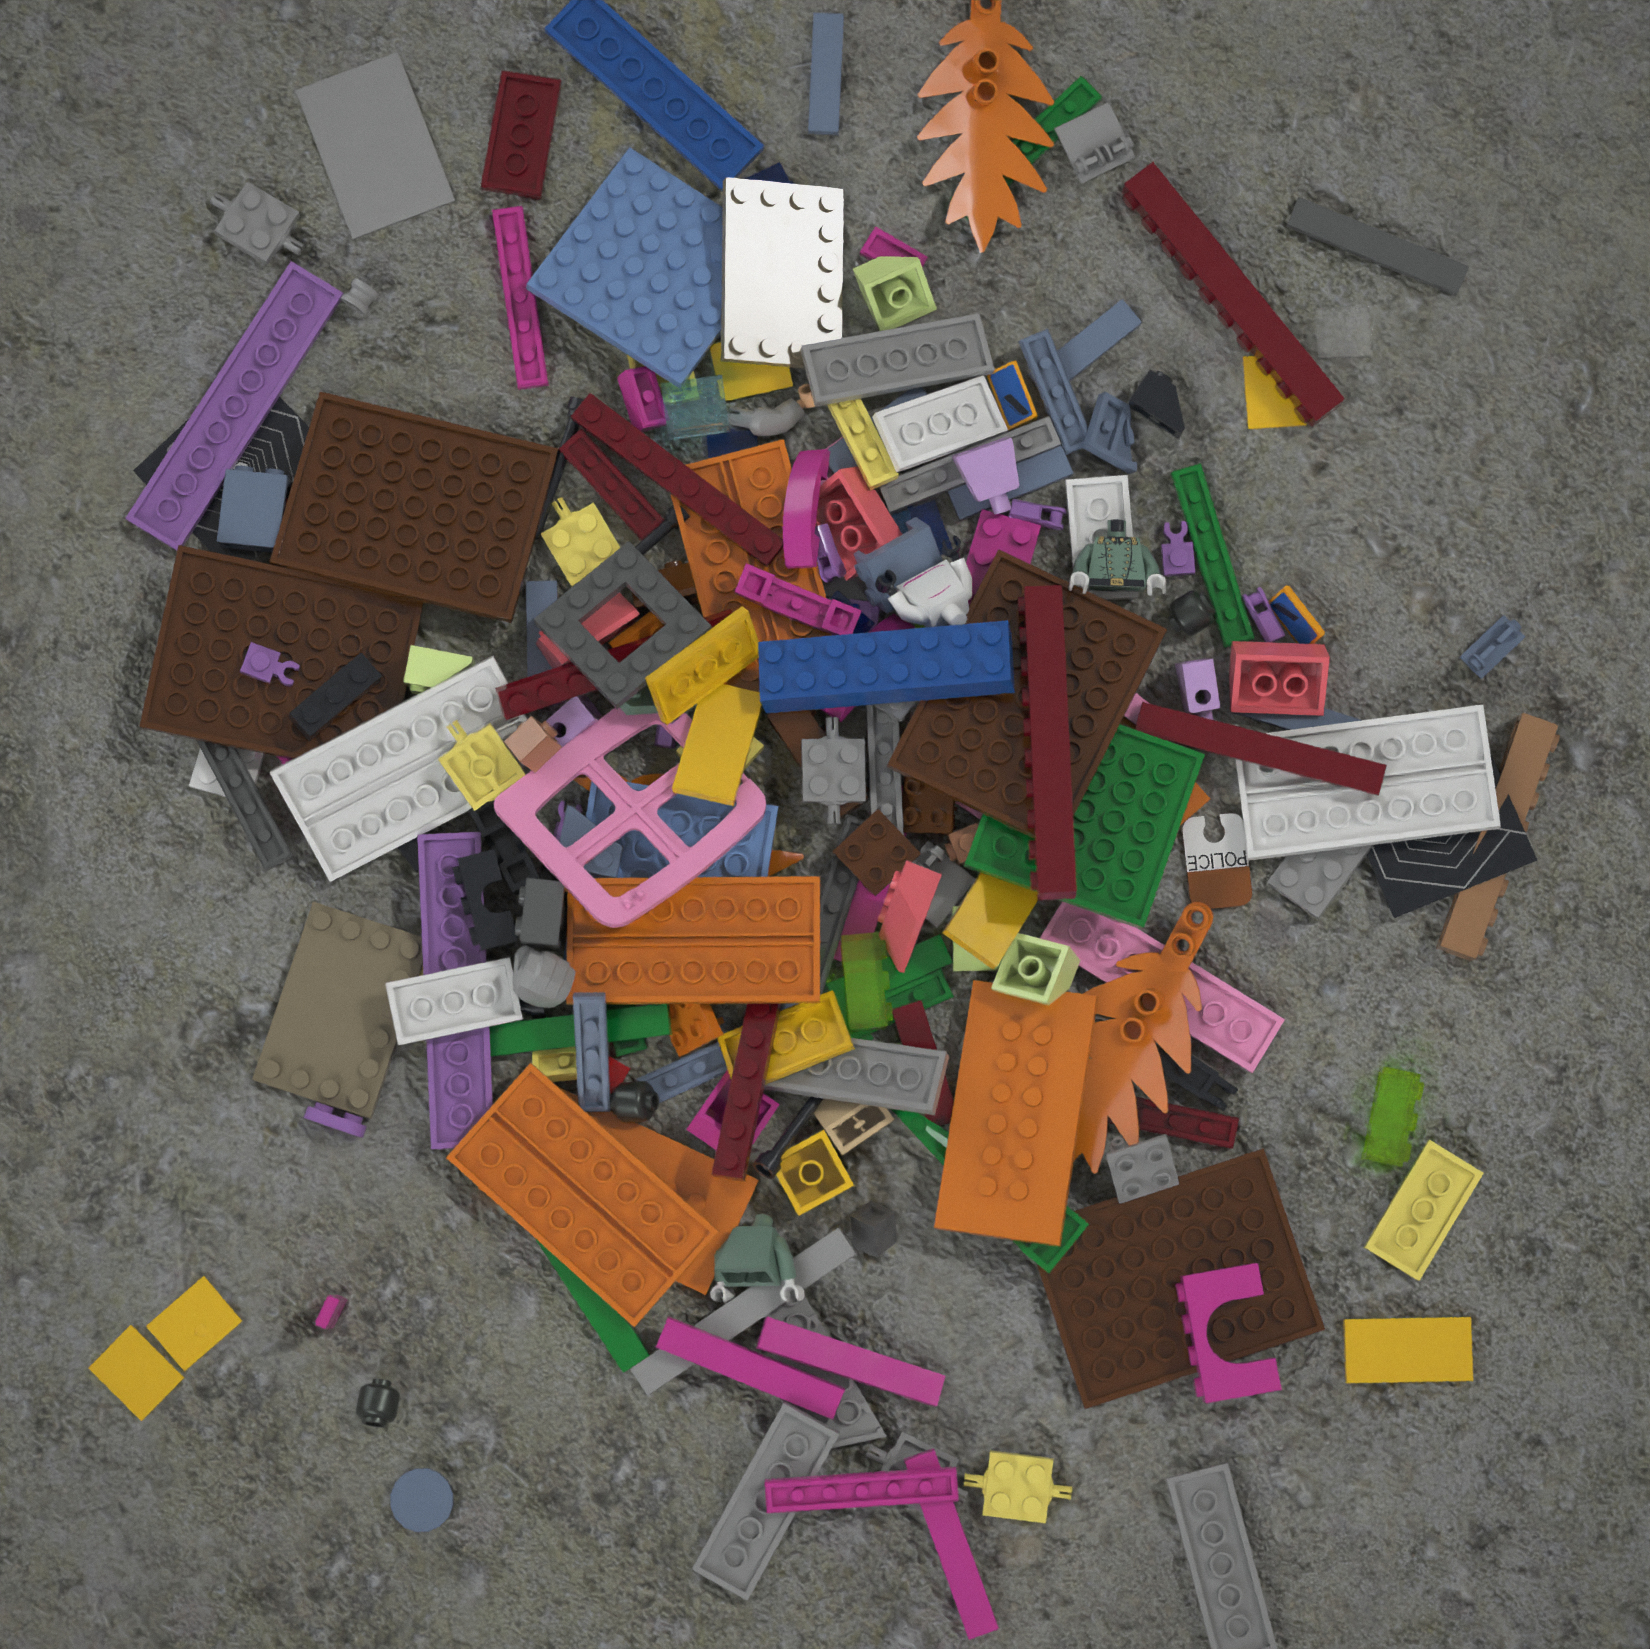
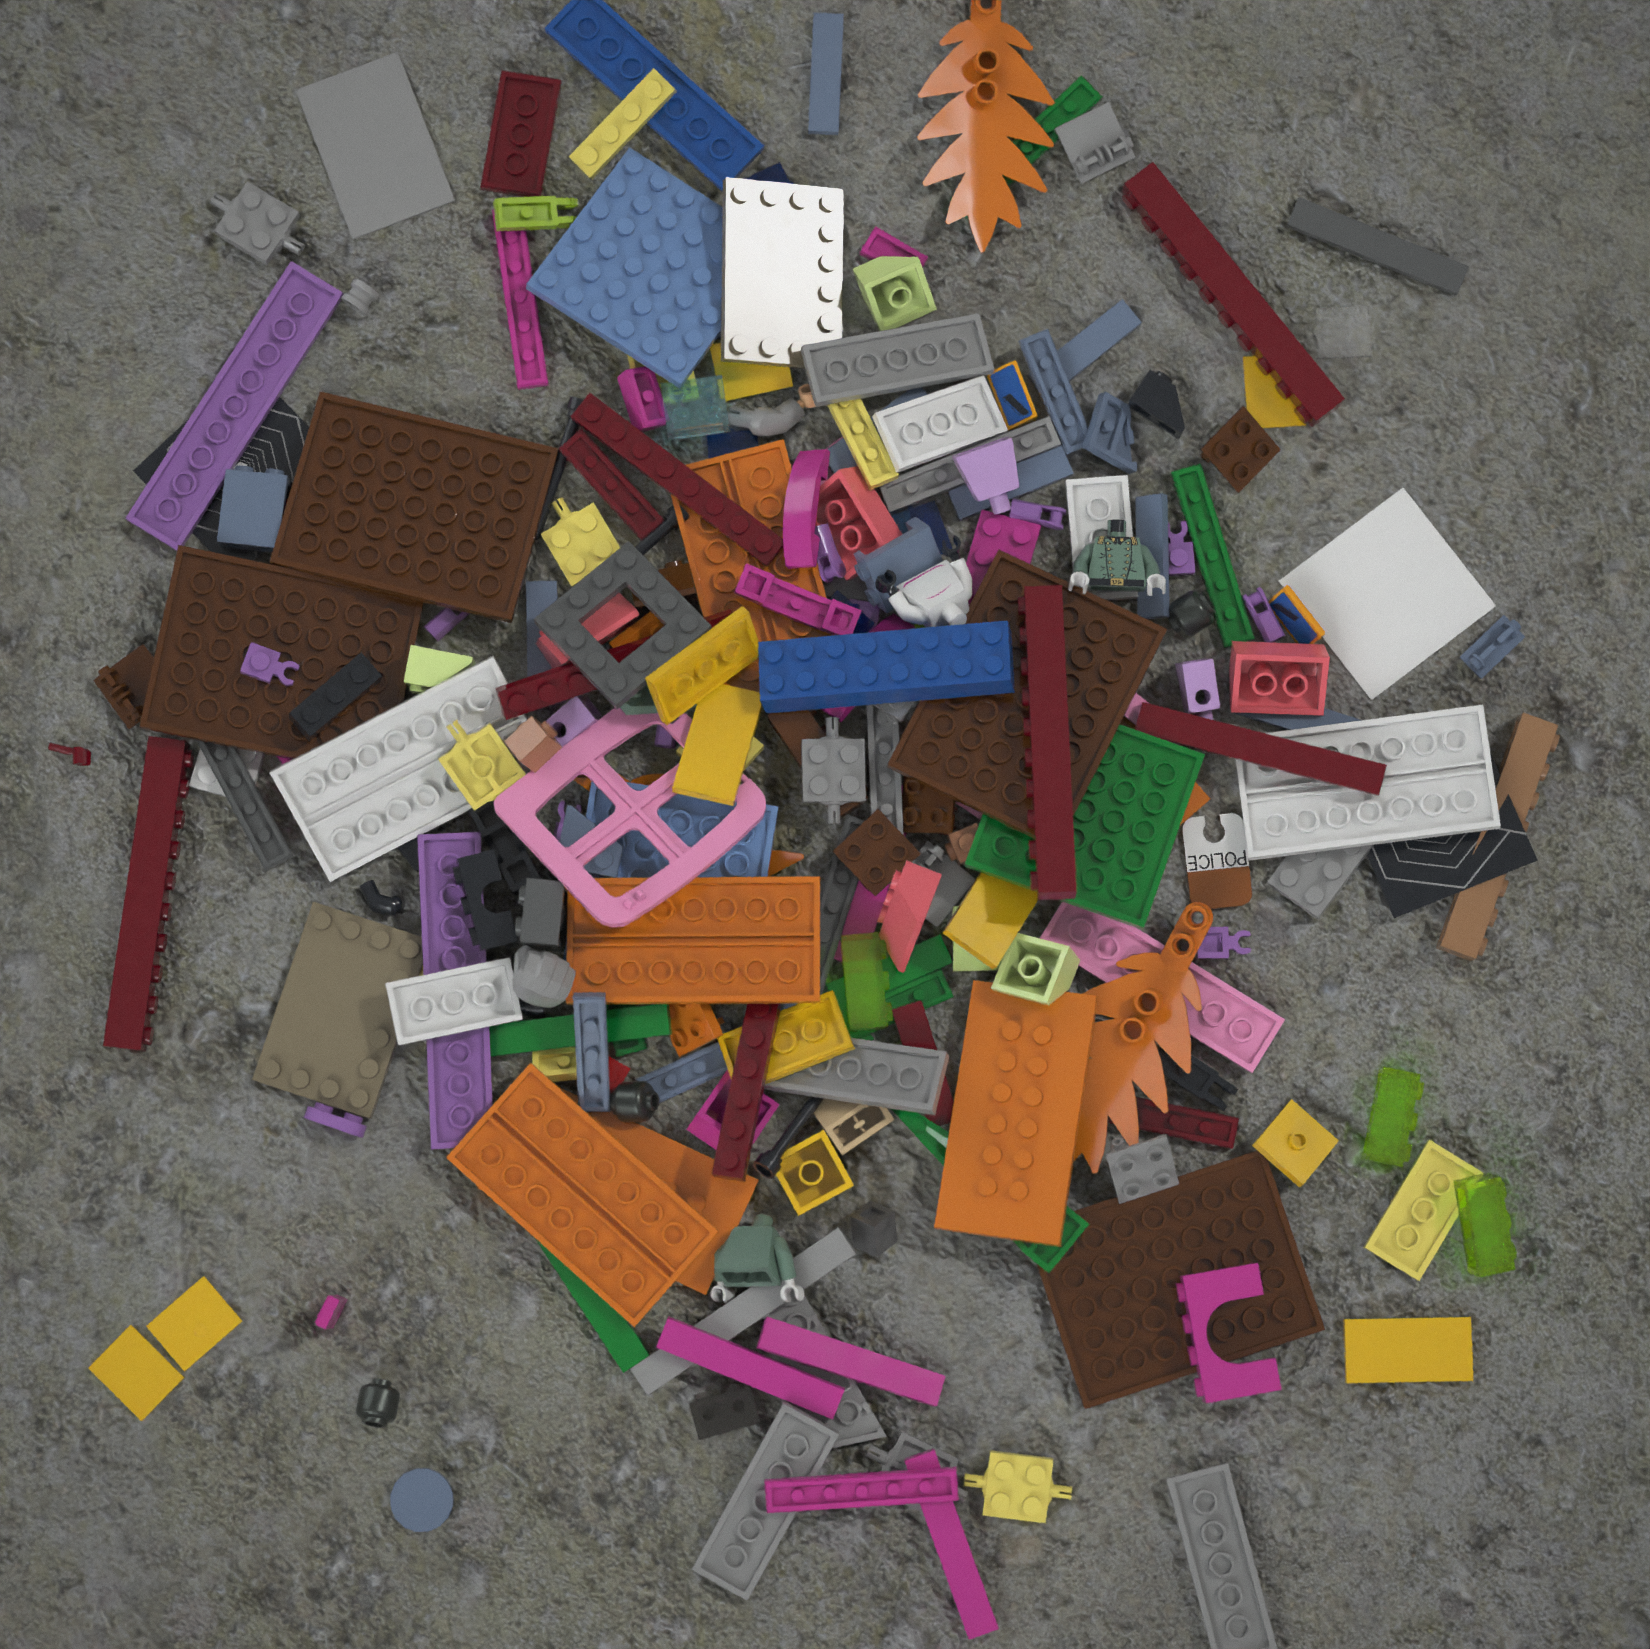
none -> dark red hand [48,743,91,766]
none -> reddish brown hinge [93,644,154,730]
none -> dark red brick [103,736,194,1052]
none -> black arm [359,880,403,916]
none -> medium lavender bar [424,607,470,642]
none -> lime hinge [493,196,579,231]
none -> light yellow plate [569,68,677,179]
none -> clear smoke brick [689,1382,761,1440]
none -> sand blue tile [1135,493,1170,620]
none -> medium lavender plate [1196,927,1251,959]
none -> reddish brown hinge [1200,406,1281,493]
none -> yellow plate [1252,1099,1339,1188]
none -> white sticker [1279,488,1496,700]
none -> clear neon green brick [1453,1173,1517,1278]

